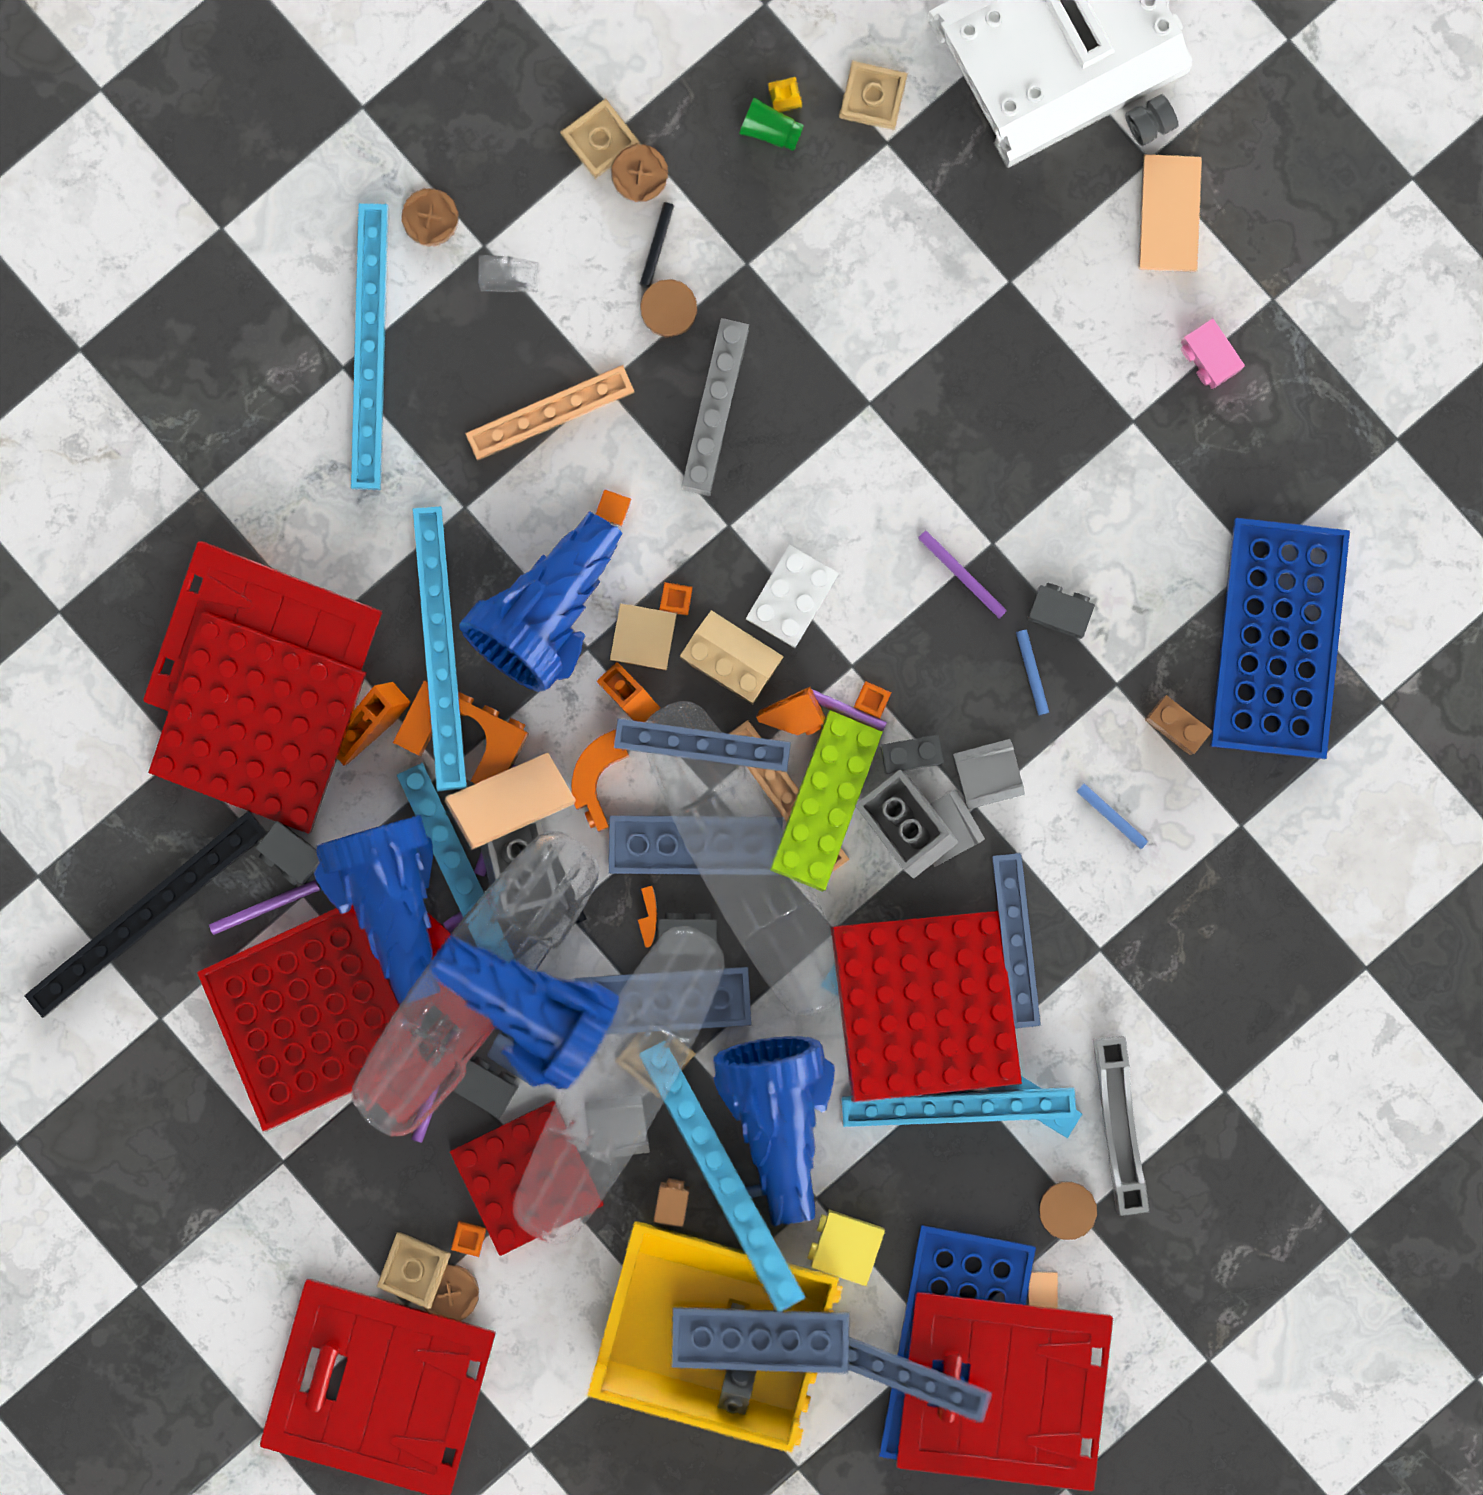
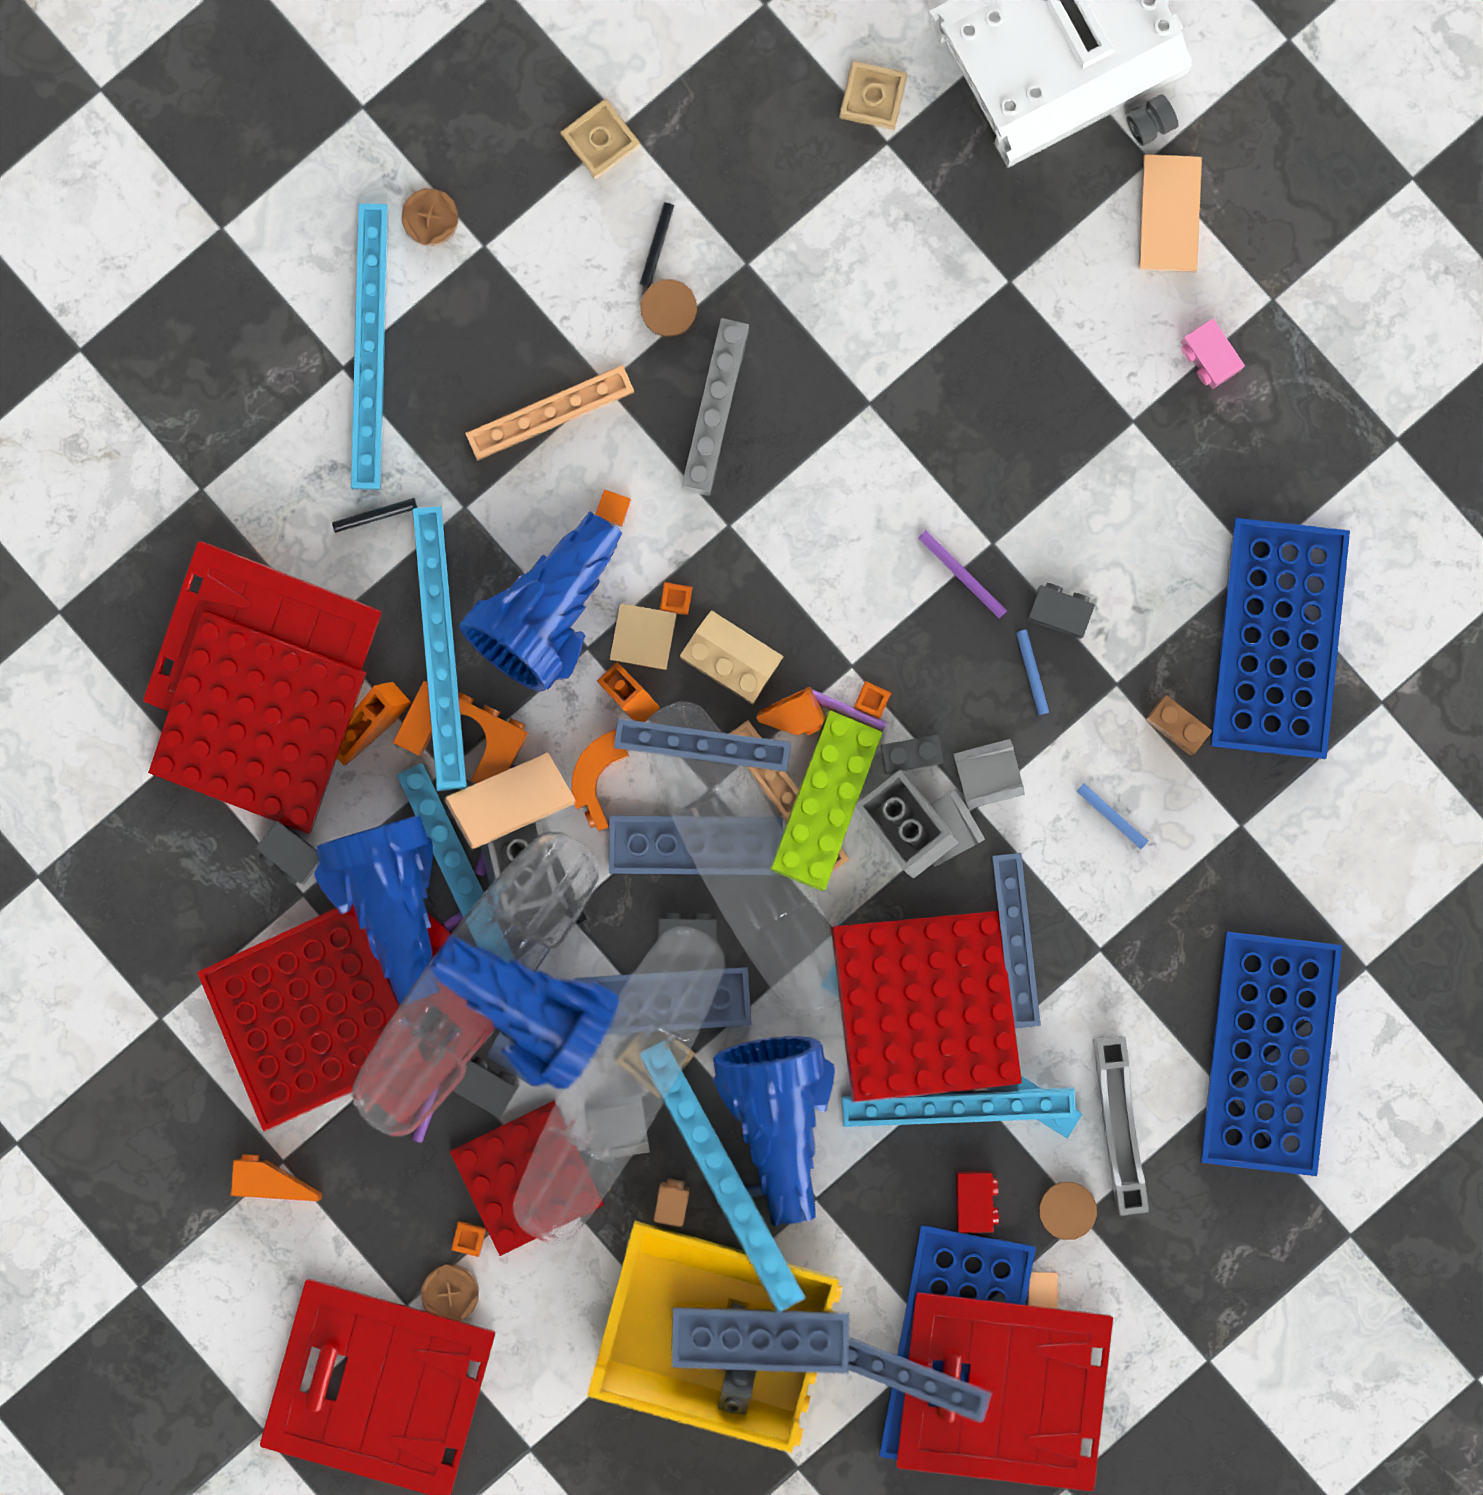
black plate [24,811,268,1018] -> none
medium lavender bar [209,880,320,935] -> none
tan tile [377,1232,451,1309] -> none
clear slope [478,255,539,292] -> none
medium nougat tile [611,145,668,202] -> none
orange slope [638,886,657,948] -> none
green plant [739,97,804,151] -> none
white plate [746,545,839,648] -> none
yellow tile [768,77,802,112] -> none
light yellow brick [807,1209,885,1286] -> none
none -> orange slope [231,1154,322,1202]
none -> black bar [332,498,418,533]
none -> red brick [956,1171,999,1233]
none -> blue piece [1200,932,1342,1176]

